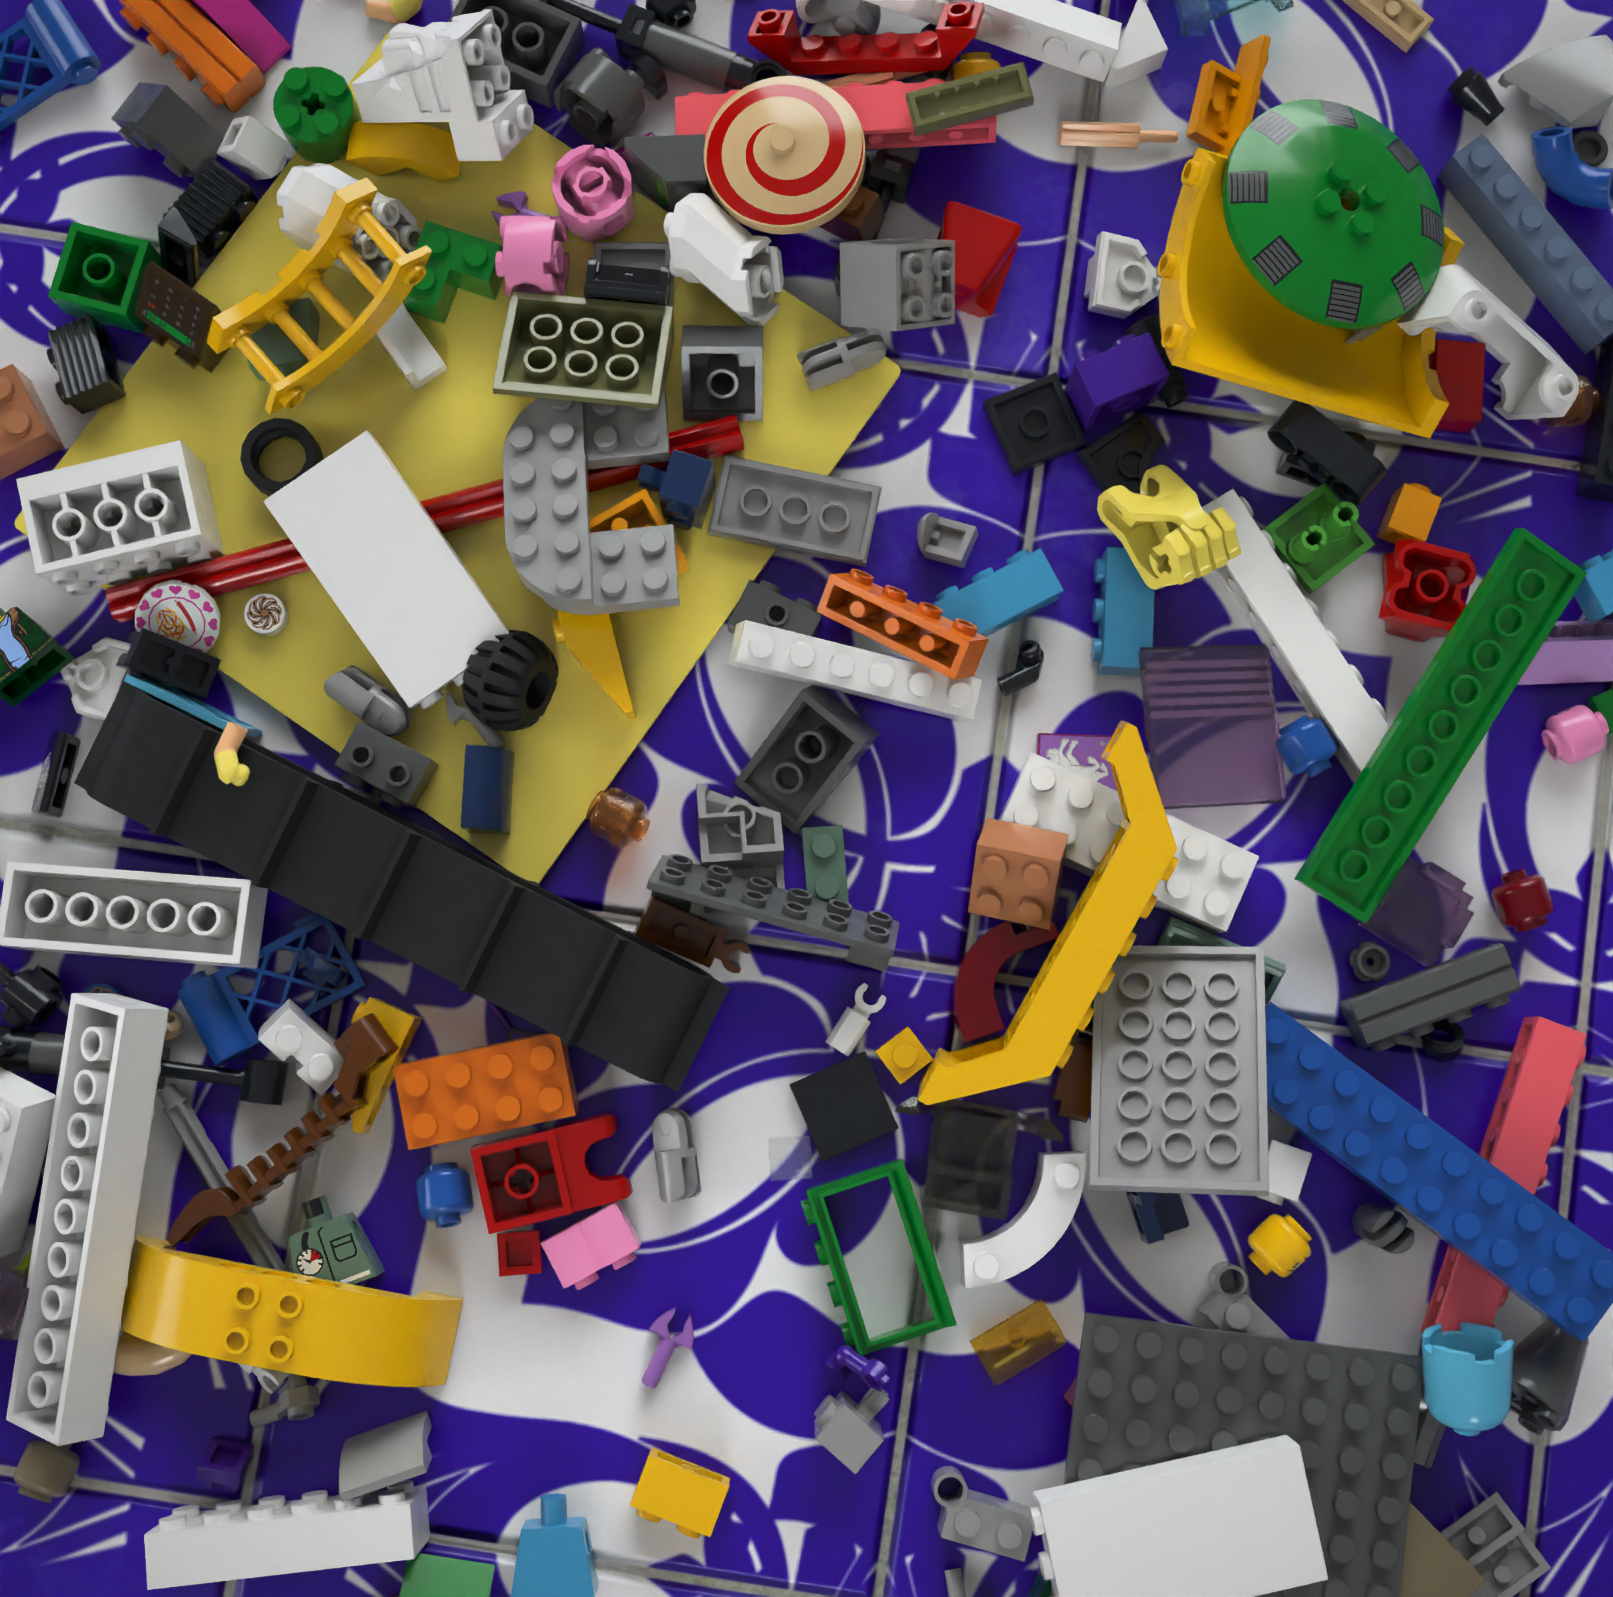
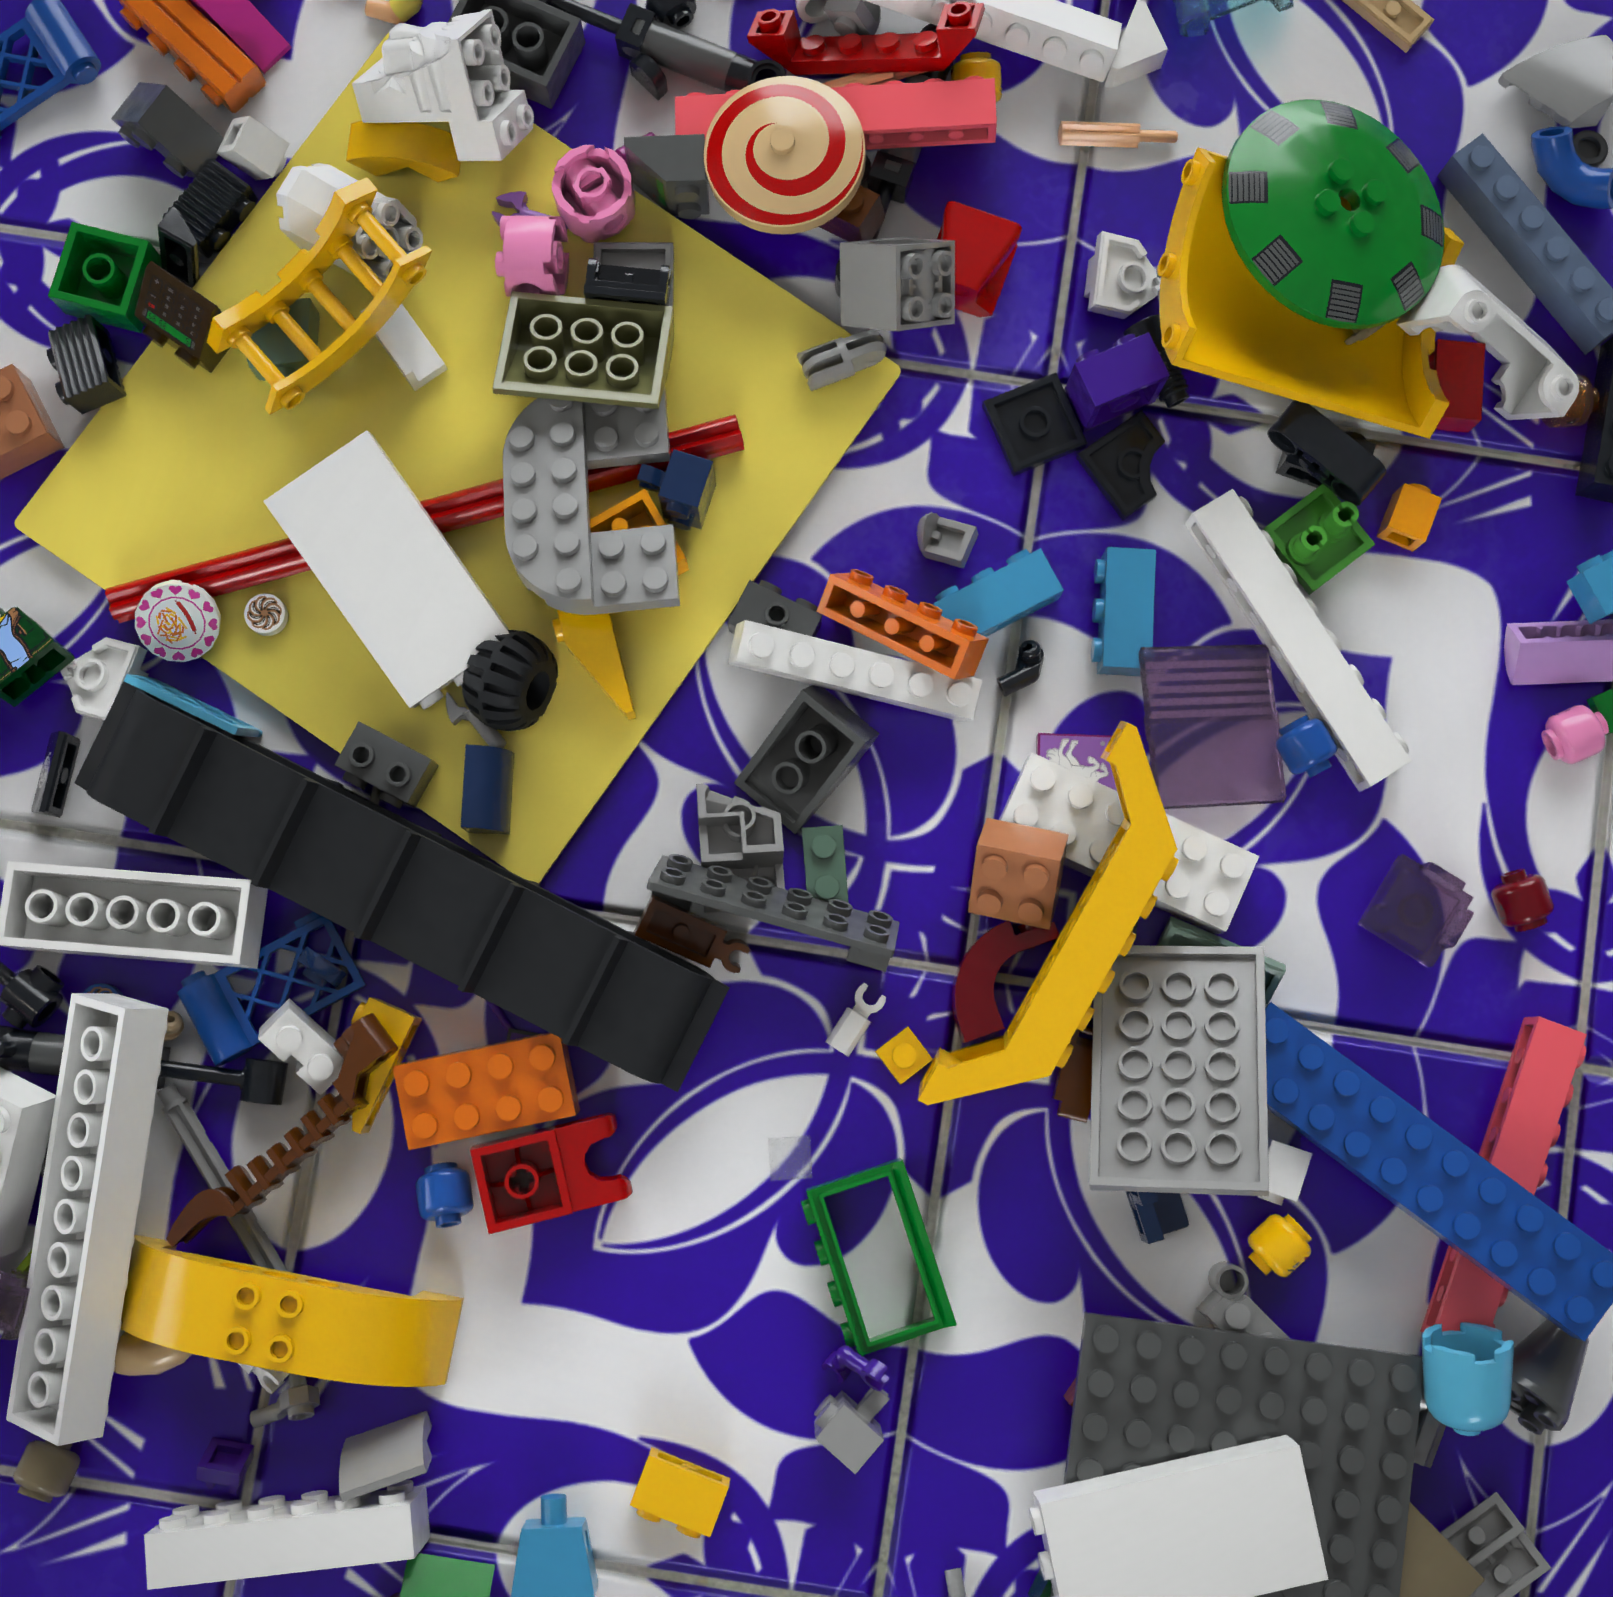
white brick [16,440,225,596] -> none
black hinge [116,628,221,698] -> none
arm [214,721,250,787] -> none
black tyre [240,418,324,496] -> none
green brick [273,67,362,164] -> none
sand green torso [288,1195,385,1285] -> none
light grey arm [324,665,412,736] -> none
green brick [403,220,504,324] -> none
red plate [497,1229,544,1277] -> none
bright pink brick [541,1201,642,1290] -> none
dark grey brick [553,48,645,148] -> none
clear orange head [586,787,650,848] -> none
medium lavender bar [641,1307,694,1388] -> none
light grey arm [652,1108,701,1203] -> none
white brick [664,193,784,326] -> none
dark grey slope [681,325,763,421] -> none
light grey tile [708,455,882,567] -> none
black tile [789,1051,898,1162] -> none
clear smoke piece [895,1096,1063,1221] -> none
olive plate [905,62,1034,137] -> none
light grey hinge [931,1466,1033,1562] -> none
white brick [959,1151,1086,1288] -> none
clear yellow slope [970,1298,1067,1386] -> none
light yellow piece [1097,465,1241,590] -> none
light orange bracket [1186,34,1271,157] -> none
green plate [1294,528,1587,924] -> none
dark grey brick [1339,943,1521,1053] -> none
dark grey plate [1349,941,1390,982] -> none
dark grey arm [1352,1201,1414,1254] -> none
red piece [1379,539,1476,642] -> none
black piece [1421,1019,1464,1062] -> none
black cone [1446,66,1505,126] -> none

